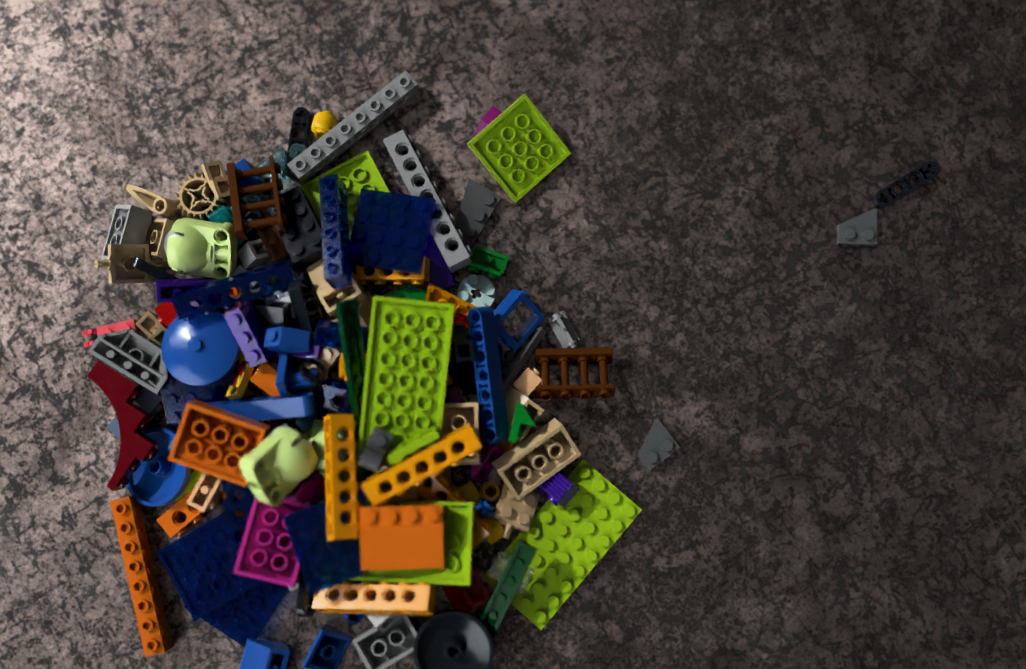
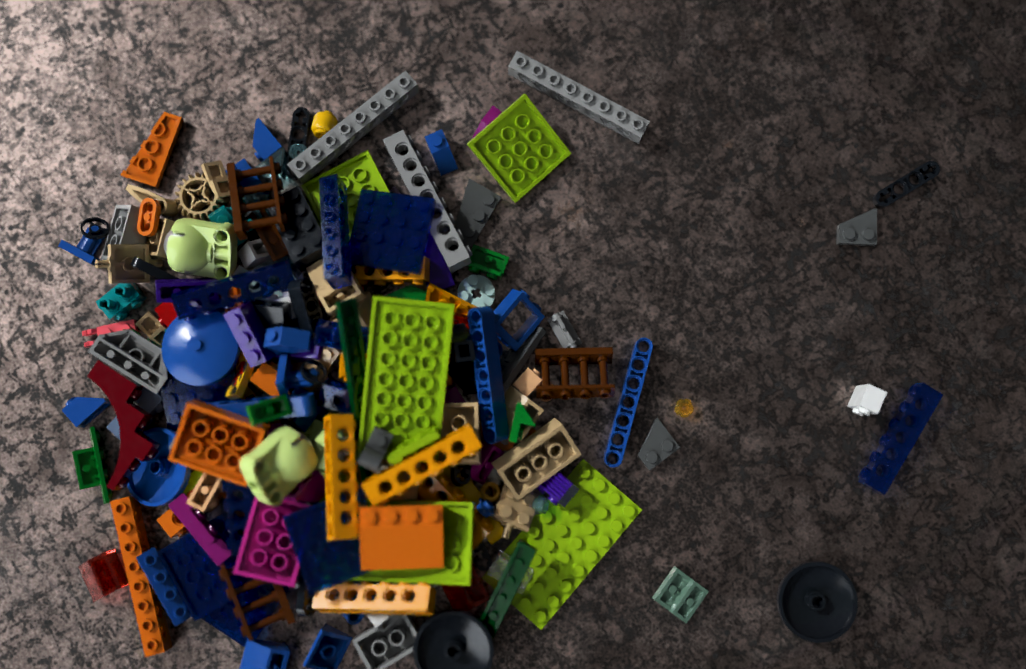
none -> blue piece [58,217,109,265]
none -> blue slope [62,397,111,428]
none -> green bracket [72,427,112,504]
none -> clear red slope [78,549,129,602]
none -> teal brick [96,283,147,322]
none -> orange wing [120,112,184,189]
none -> blue bracket [136,547,193,626]
none -> orange plate [137,198,161,237]
none -> magenta bracket [169,493,234,566]
none -> reddish brown fence [218,563,296,642]
none -> green slope [245,394,292,426]
none -> blue slope [252,118,286,165]
none -> blue slope [425,129,458,176]
none -> light grey brick [508,51,650,144]
none -> clear light blue plate [532,495,549,514]
none -> blue beam [603,337,653,467]
none -> sand green slope [652,566,709,624]
none -> clear yellow plate [674,399,694,418]
none -> black dish [776,561,858,643]
none -> white brick [847,384,887,416]
none -> clear blue brick [858,383,943,495]

